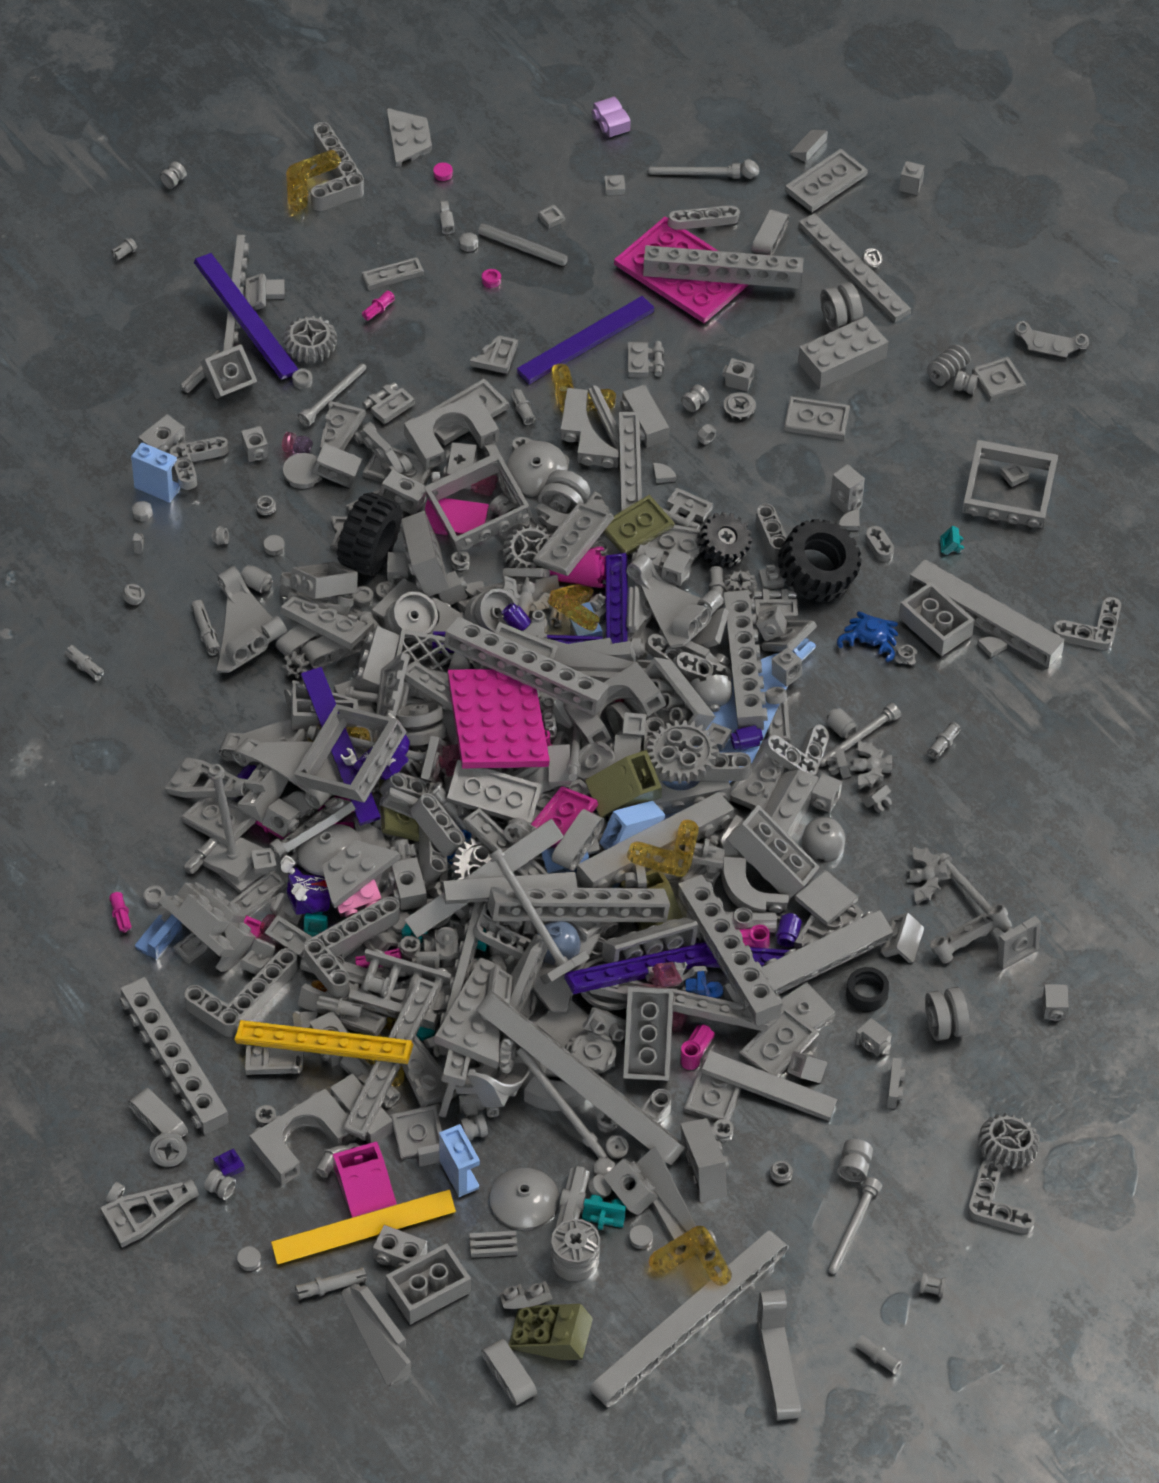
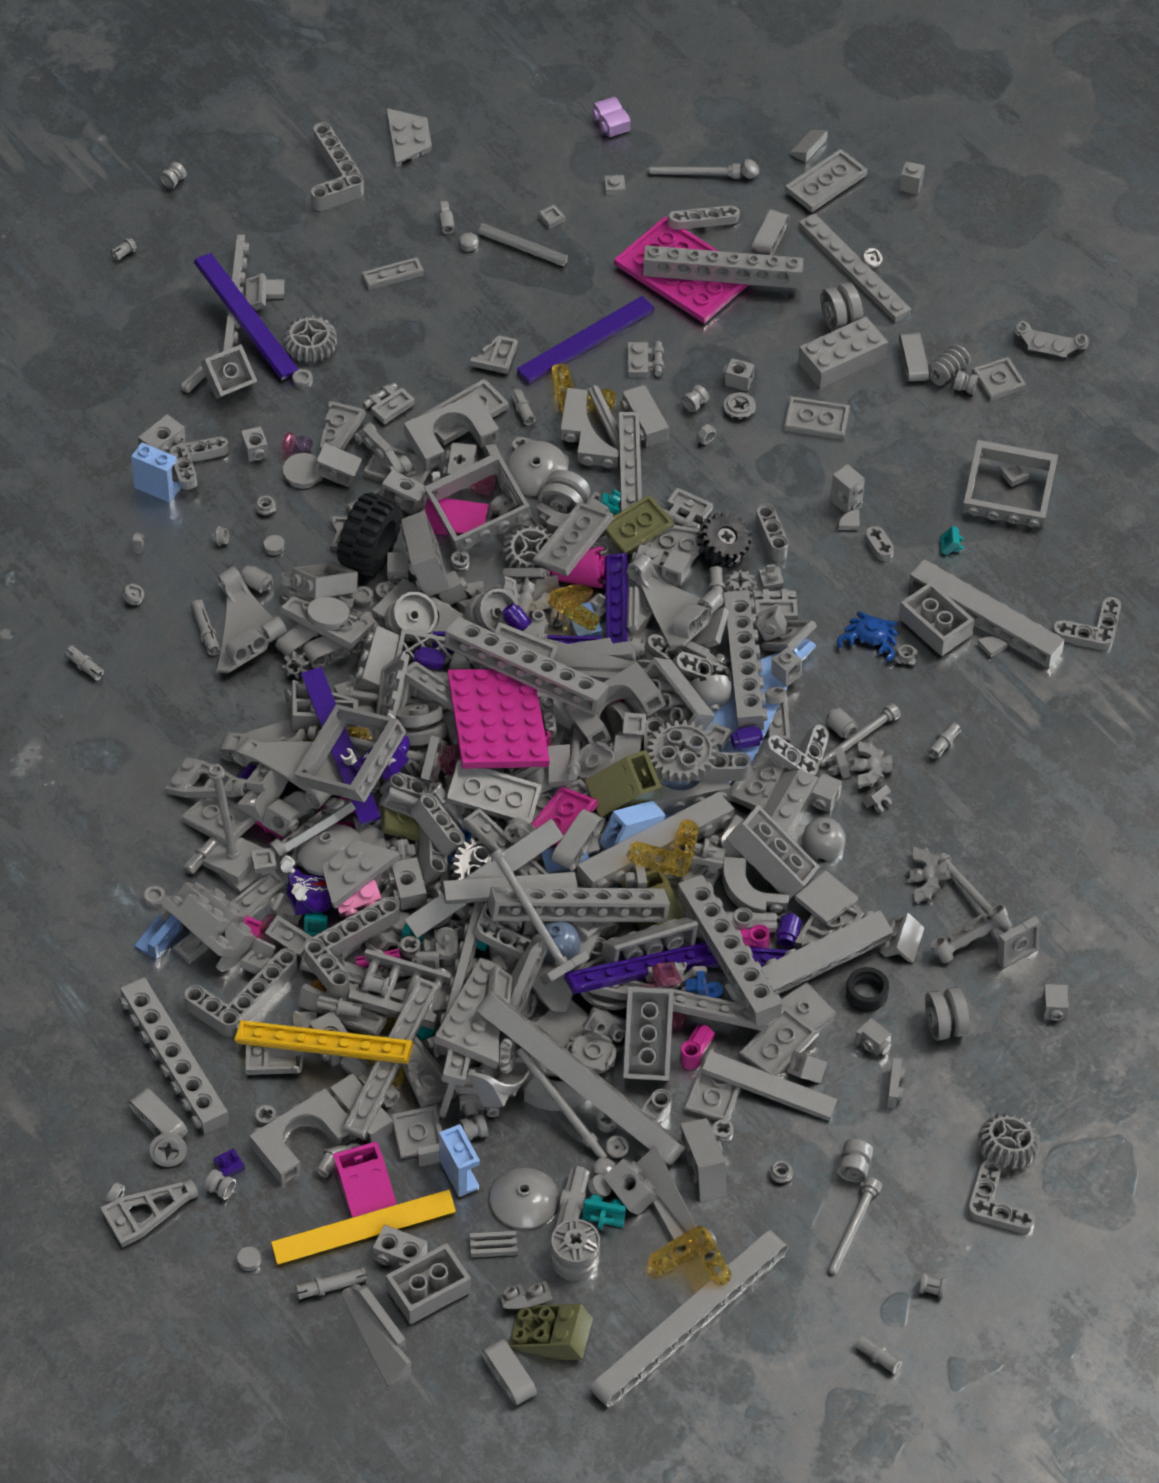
dark pink axle [109,892,132,933] -> none
light grey tile [132,501,153,522] -> none
clear yellow beam [286,150,341,211] -> none
light grey piece [297,364,366,427] -> none
dark pink axle [362,290,395,321] -> none
dark pink tile [433,162,453,181] -> none
dark pink tile [482,269,501,288] -> none
light grey tile [629,1225,653,1249] -> none
light grey tile [653,463,676,483] -> none
light grey beam [757,1289,801,1421] -> none
black tyre [778,519,862,602] -> none
none -> light grey tile [307,597,350,630]
none -> dark purple brick [413,646,446,671]
none -> teal tile [598,489,621,516]
none -> light grey beam [899,333,929,382]

